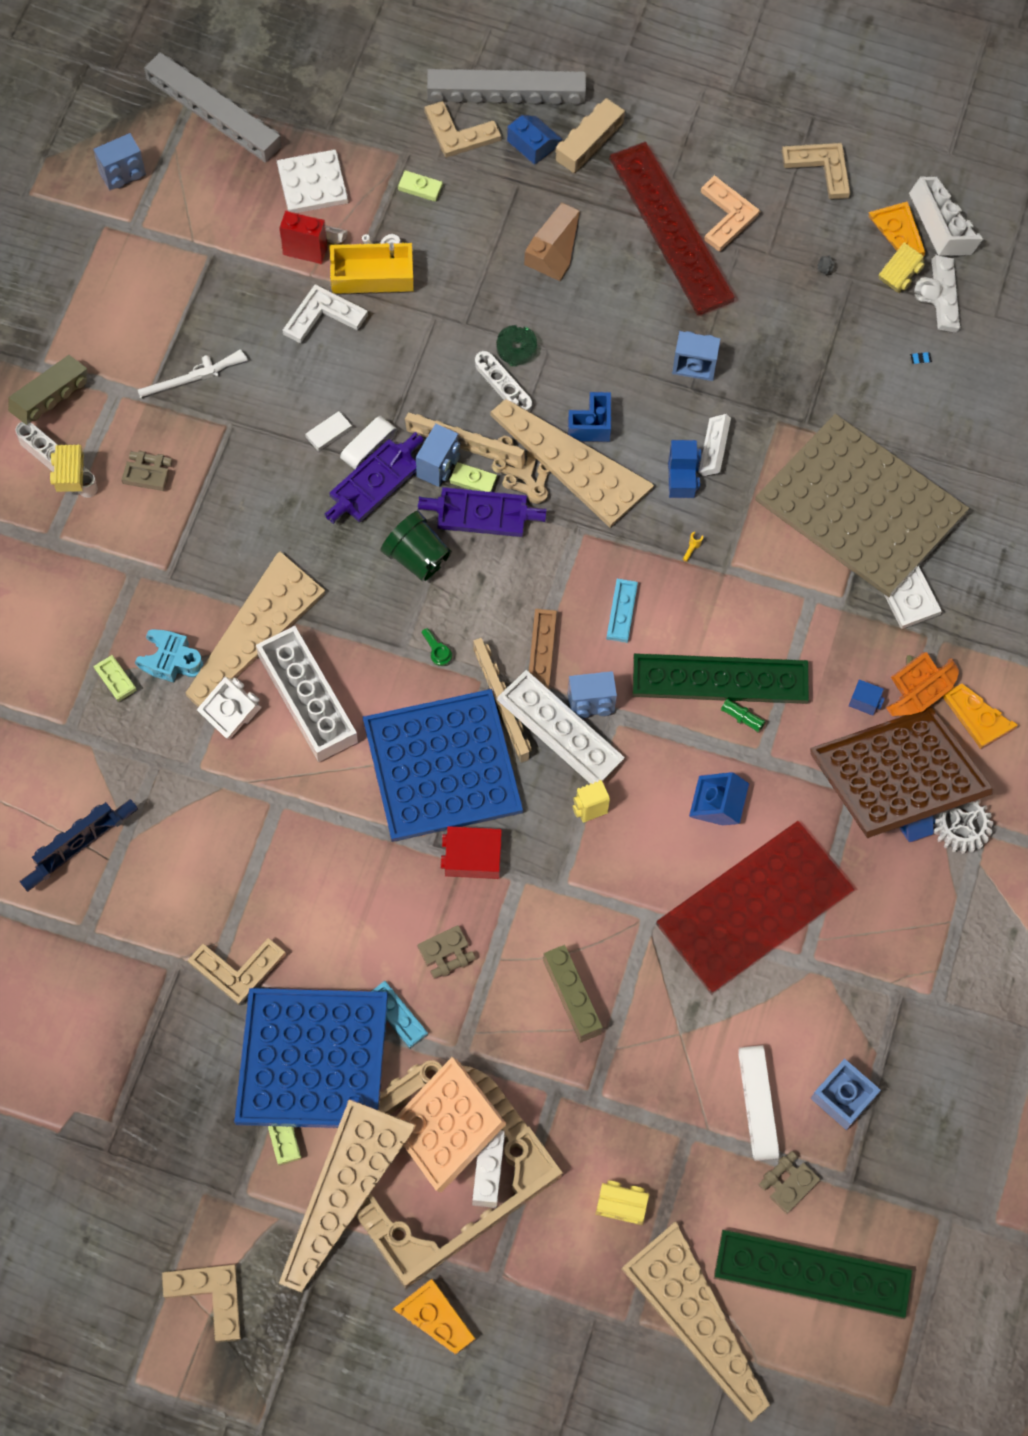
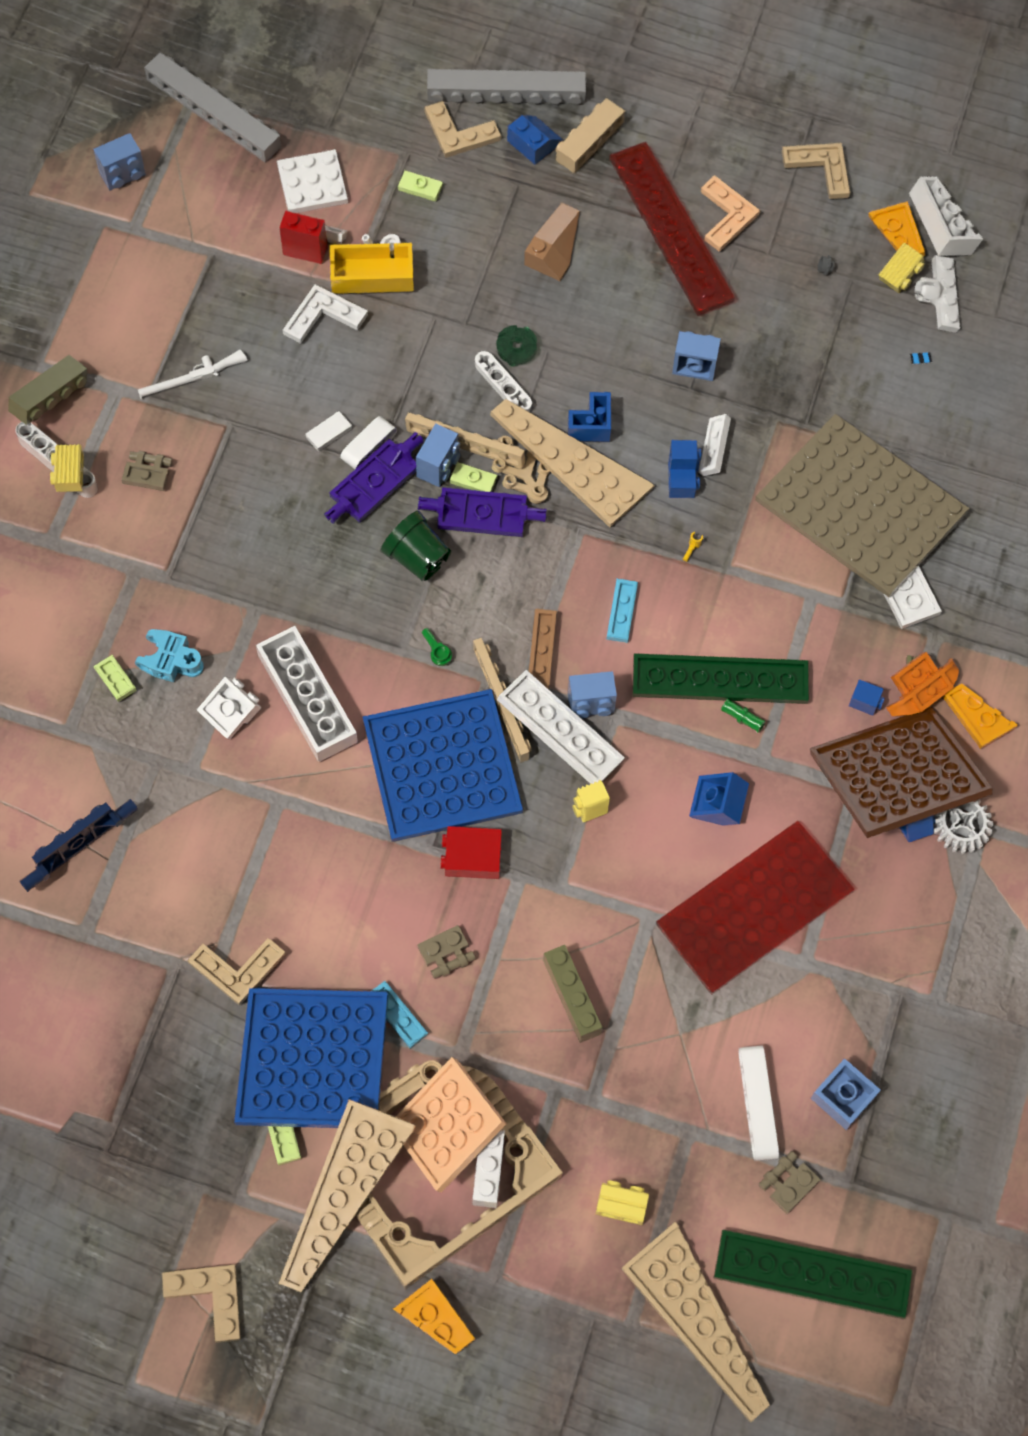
tan wing [186,552,325,707] -> none

